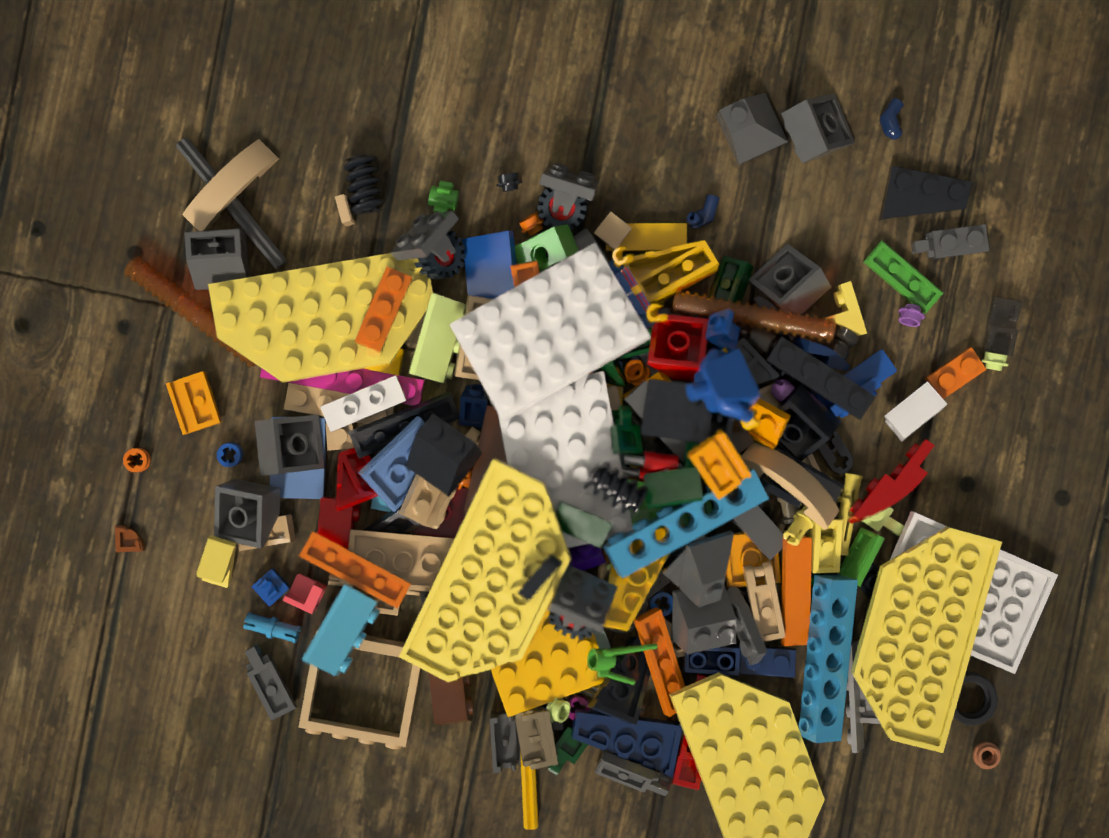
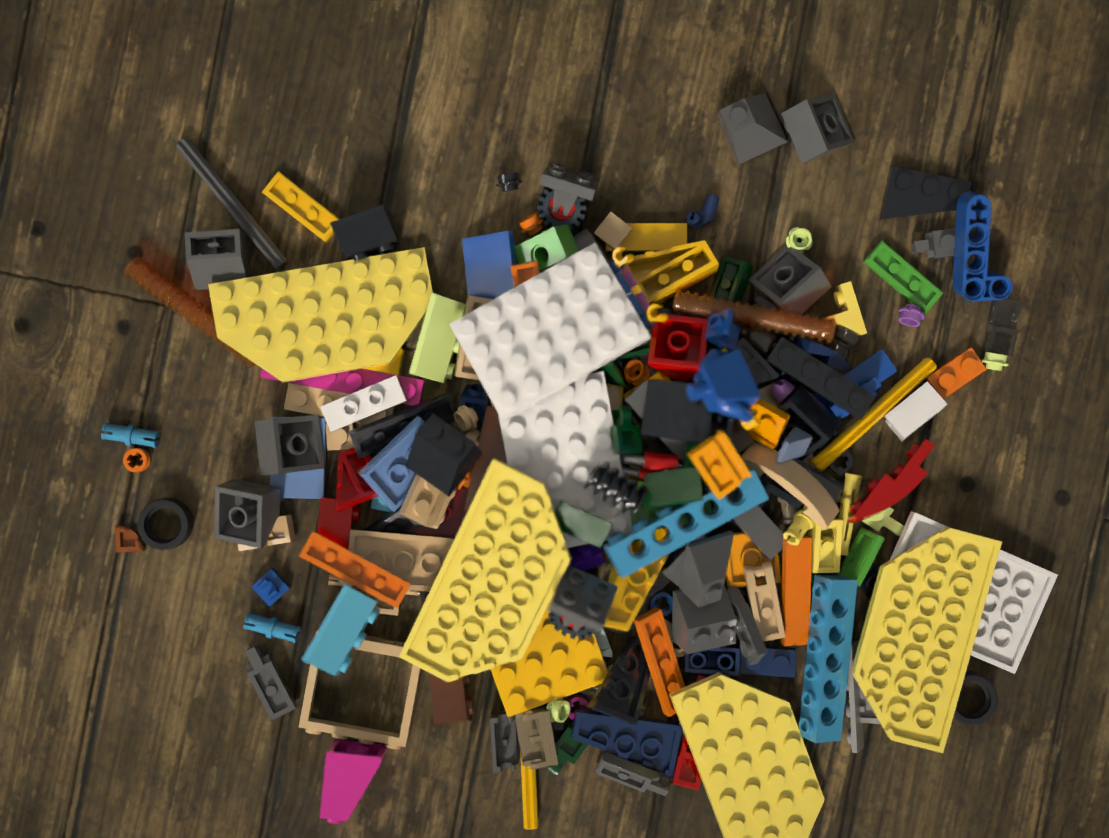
light orange plate [166,371,222,435] -> none
tan slope [182,139,279,232] -> none
light yellow slope [197,535,236,588] -> none
blue bush [217,442,243,467] -> none
coral panel [283,574,327,614] -> none
tan tile [335,194,356,226] -> none
black piece [344,155,384,215] -> none
orange plate [355,267,412,353] -> none
dark grey plate [390,211,466,279] -> none
bright green gear [428,180,459,213] -> none
black beam [517,553,563,602] -> none
bright green plant [587,643,658,685] -> none
dark blue arm [880,98,904,140] -> none
nougat plate [973,742,1001,769] -> none
none -> dark azure pin [101,422,160,448]
none -> black tyre [137,498,194,550]
none -> yellow tile [262,171,339,243]
none -> dark pink slope [320,739,388,824]
none -> black slope [330,204,400,261]
none -> tan plate [454,405,478,432]
none -> sand blue slope [776,427,813,463]
none -> yellowish green plate [786,227,813,253]
none -> yellow axle [811,357,937,471]
none -> blue beam [952,191,1013,302]

